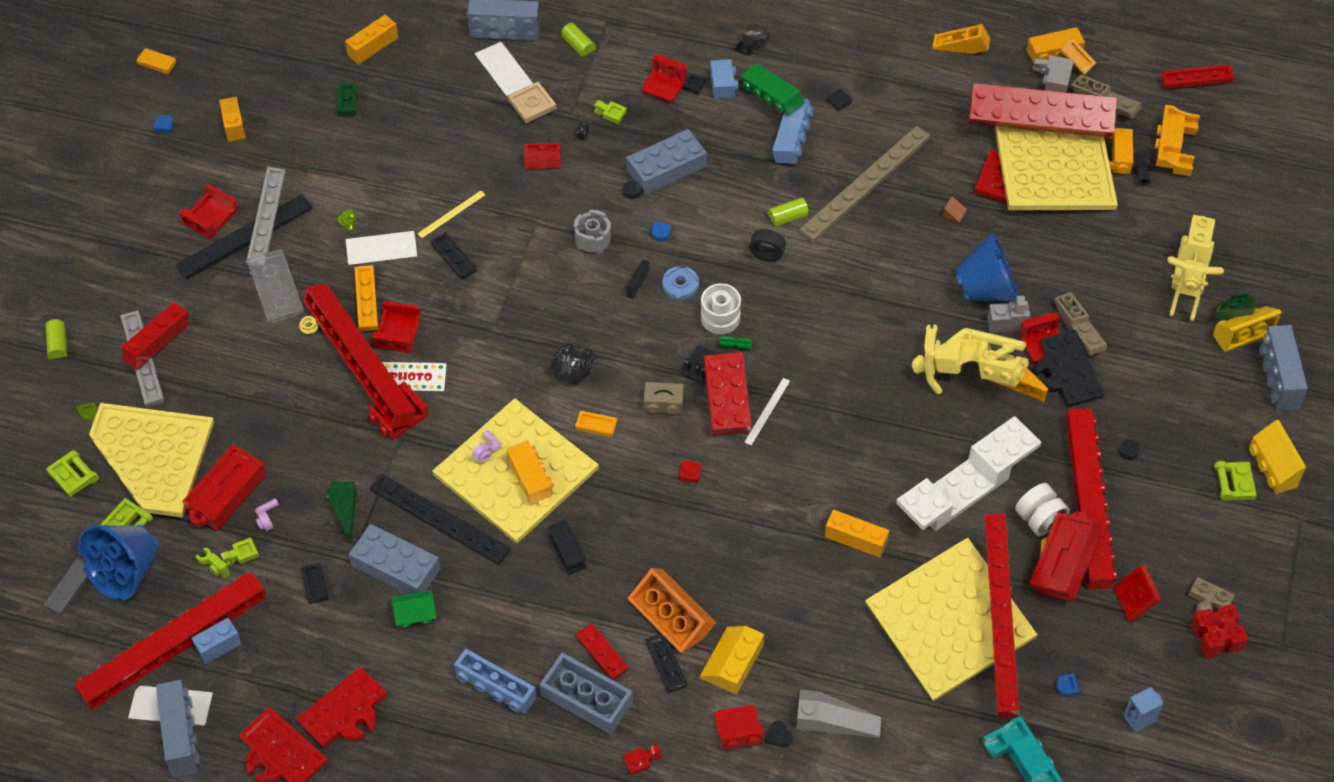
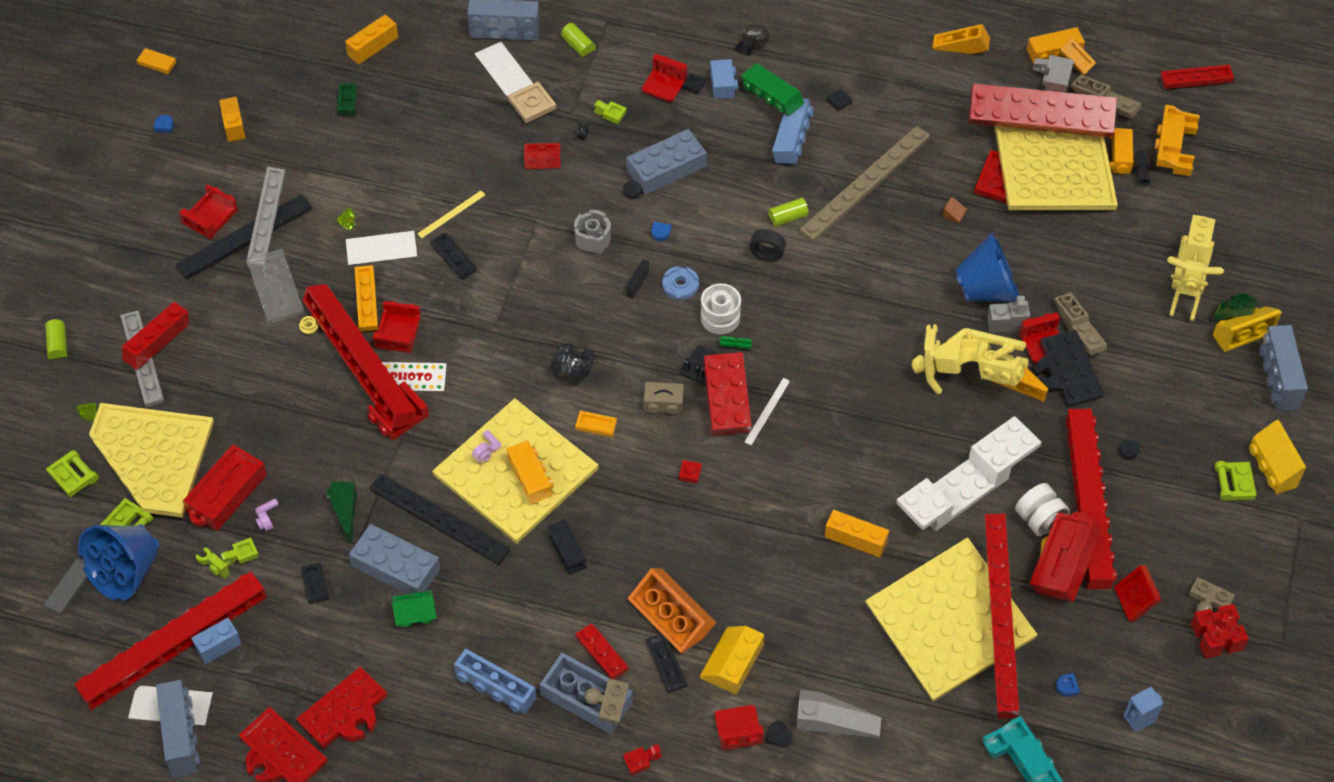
none -> dark tan plate [585,679,629,725]

